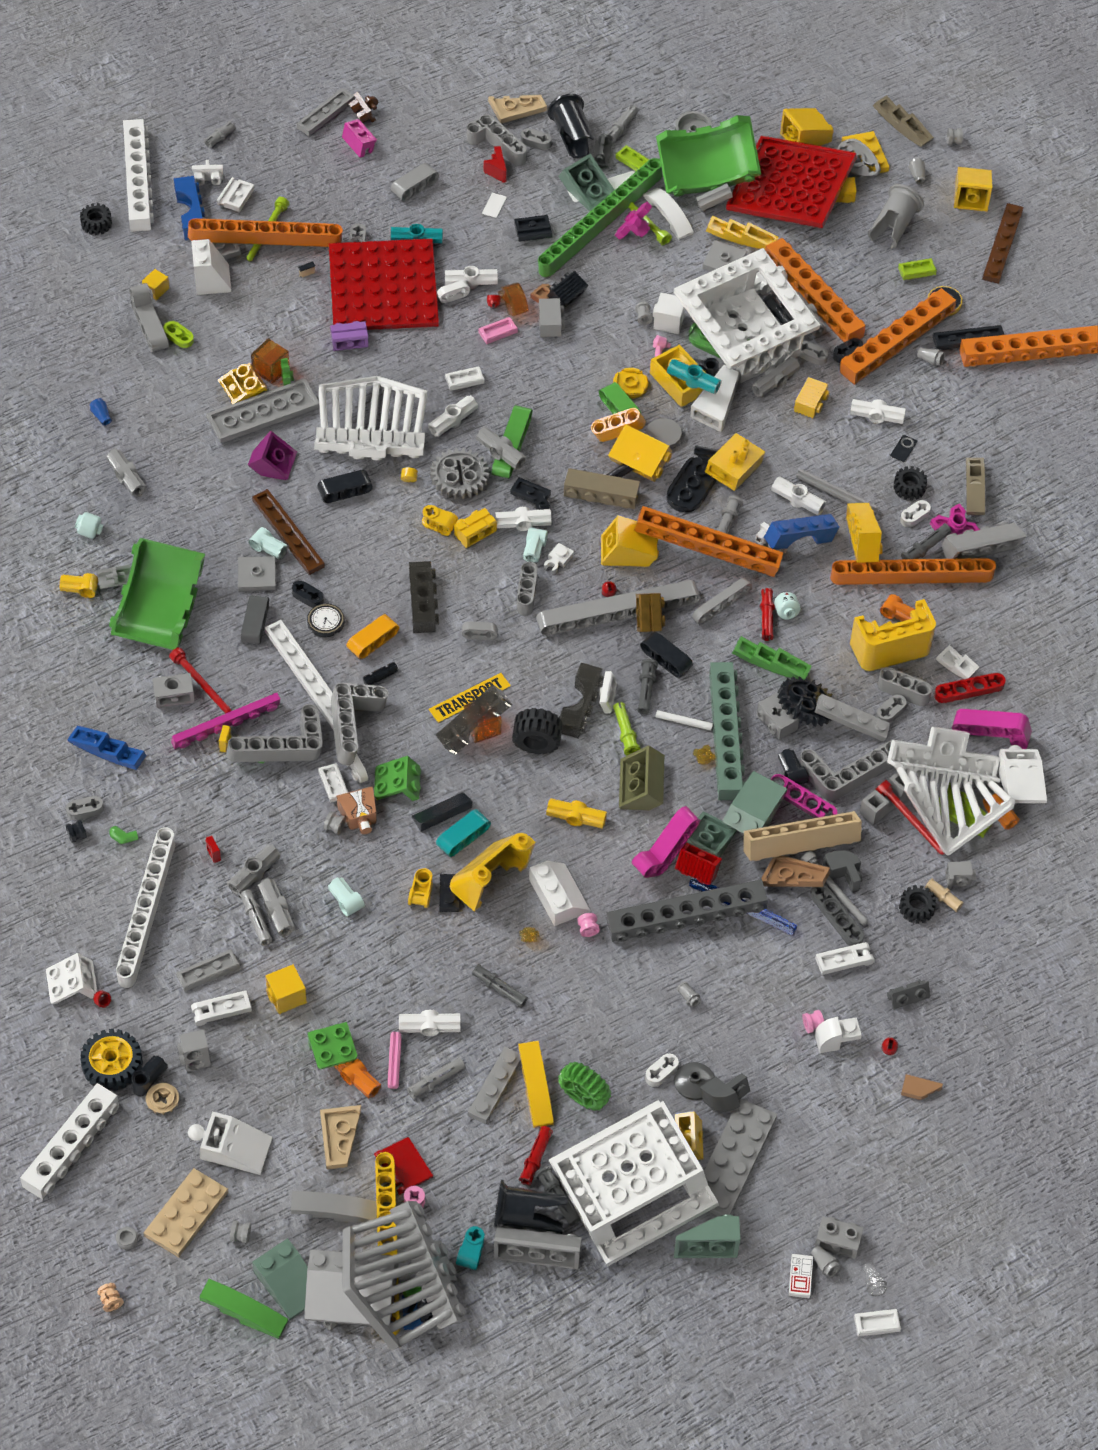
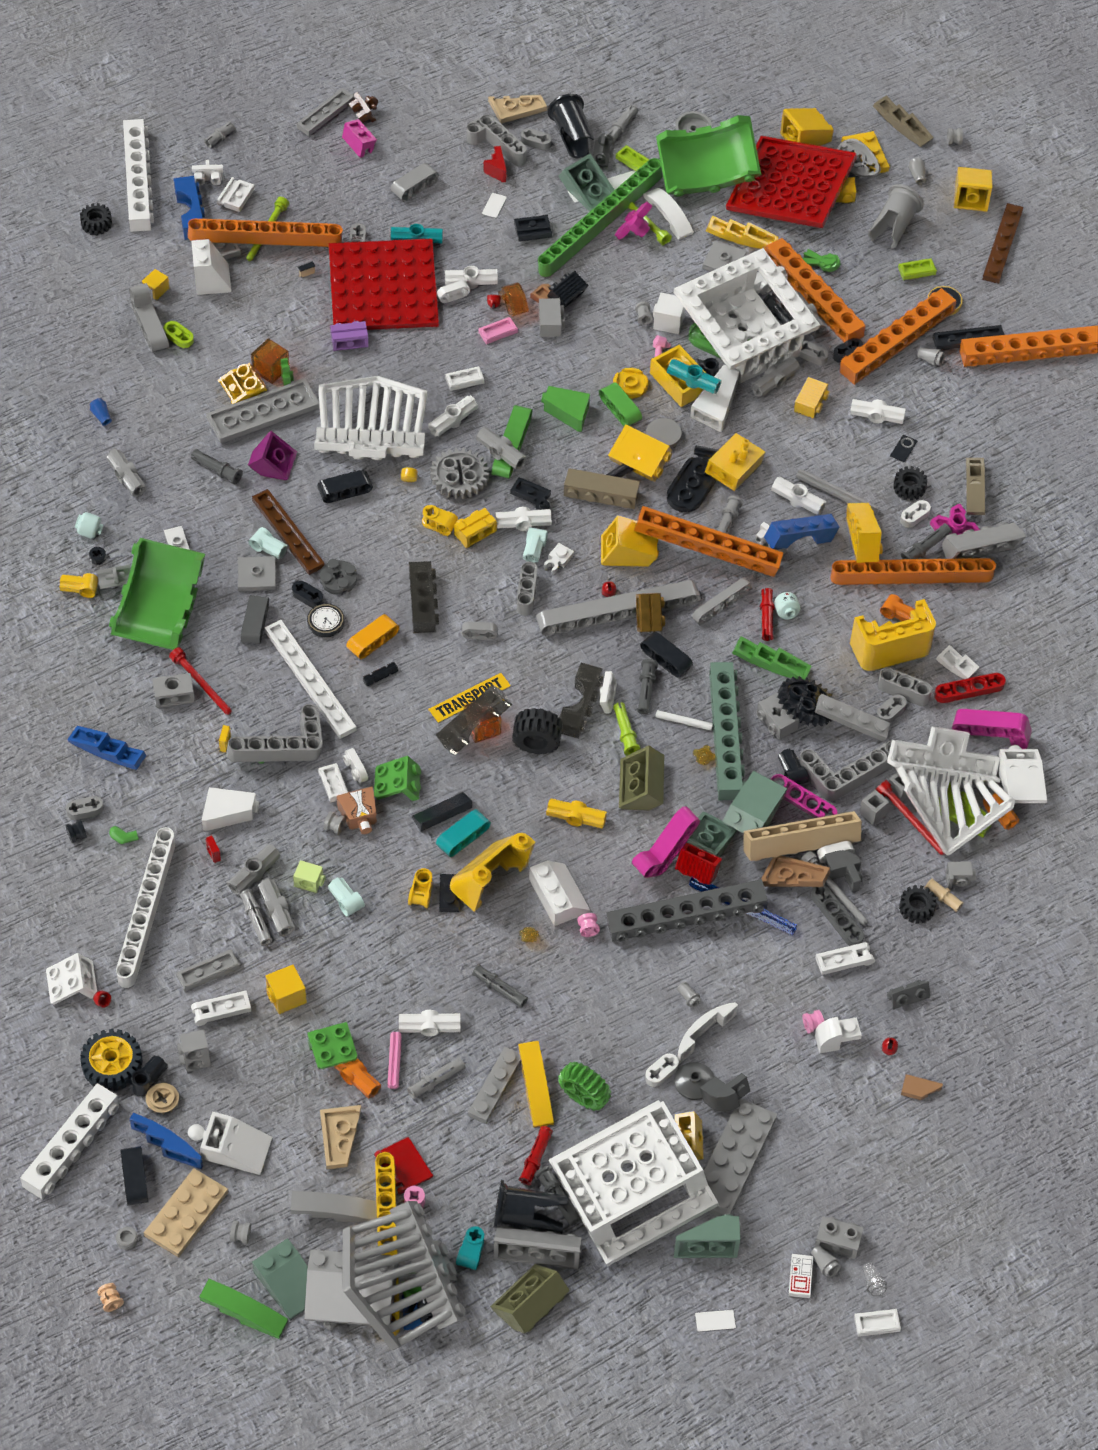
dark pink plate [171,693,280,749] -> none
light grey beam [331,683,389,766] -> none
light orange beam [591,408,646,442] -> none
light grey axle [696,184,733,211] -> none
none -> black bush [89,547,106,565]
none -> black beam [120,1146,149,1206]
none -> blue slope [130,1113,203,1169]
none -> white plate [164,526,190,550]
none -> dark grey pin [191,449,243,484]
none -> white slope [202,787,259,831]
none -> yellowish green brick [293,860,325,893]
none -> dark grey plate [320,559,357,594]
none -> olive slope [490,1264,570,1333]
none -> bright green slope [541,386,590,432]
none -> white slope [677,1002,738,1064]
none -> white sticker [695,1310,736,1331]
none -> bright green piece [802,249,841,272]
none -> white beam [816,841,855,863]

